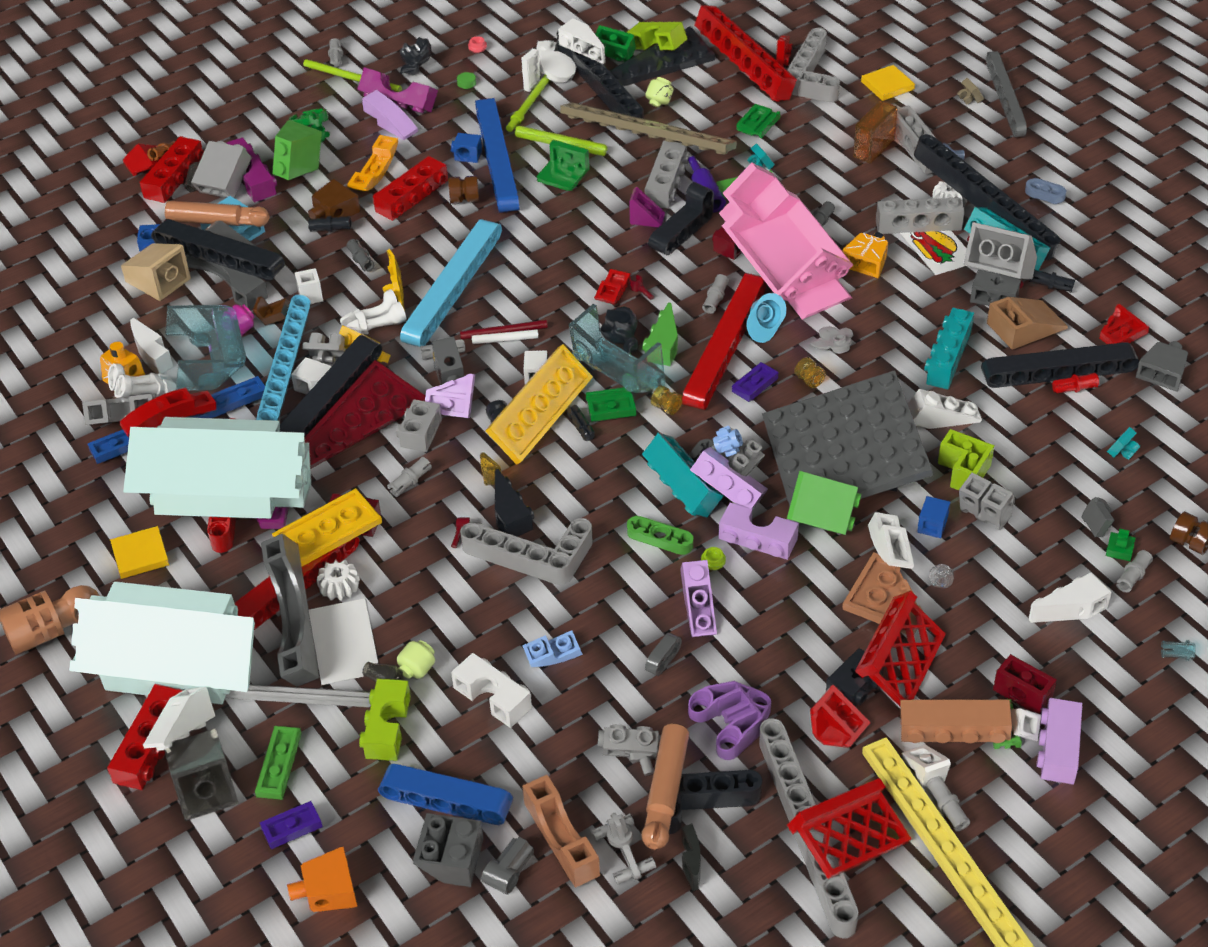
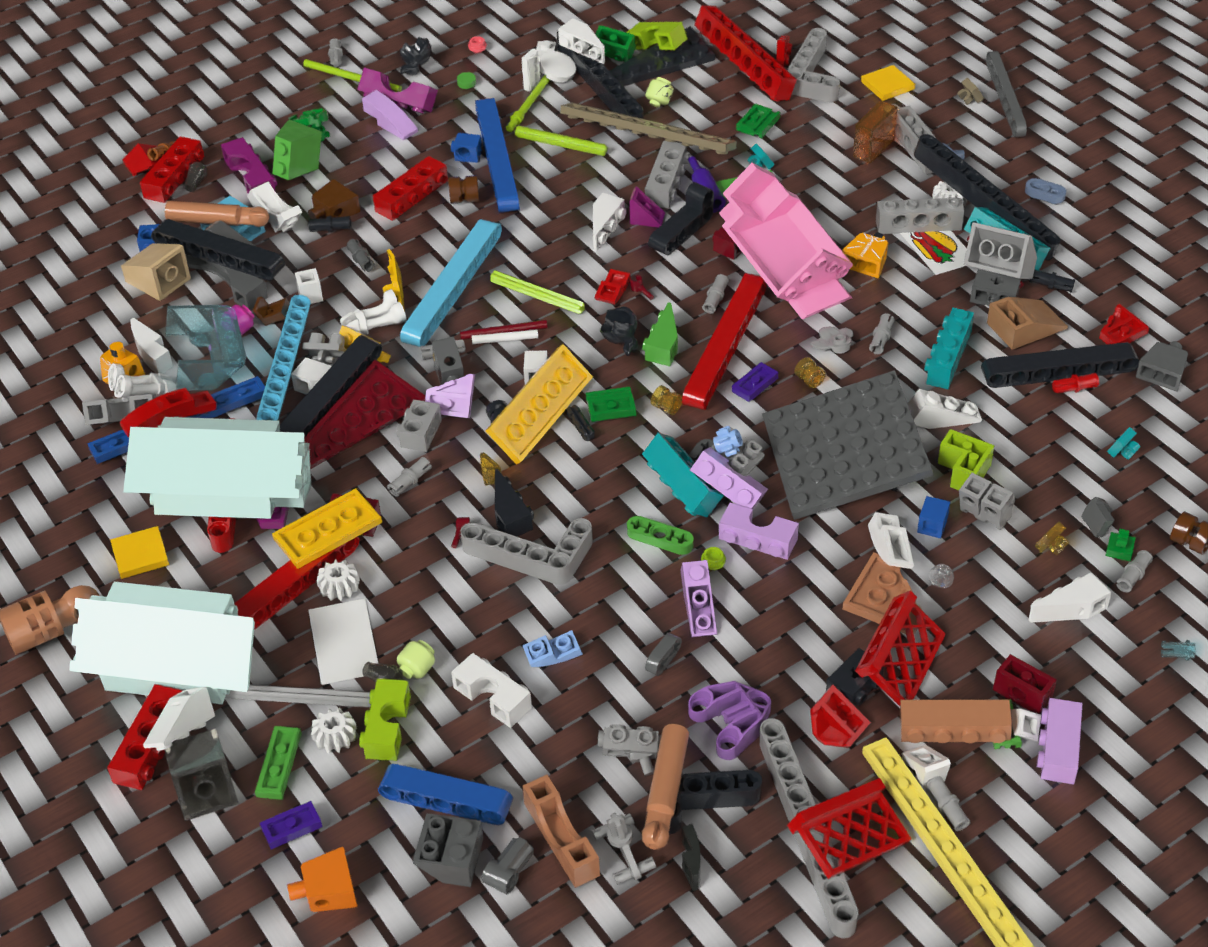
light grey brick [191,141,252,198] -> none
dark grey arch [261,534,319,687] -> none
light orange slope [347,135,399,191] -> none
green bracket [537,139,590,191] -> none
clear light blue windscreen [569,304,665,393] -> none
medium azure piece [747,293,787,343] -> none
bright green slope [787,471,862,535] -> none
dark grey pin [812,201,835,226] -> none
none -> white arch [247,182,302,233]
none -> white gear [311,708,357,754]
none -> lime axle [490,271,585,314]
none -> white slope [593,193,626,251]
none -> light grey pin [869,313,894,354]
none -> clear yellow tile [1035,522,1069,555]

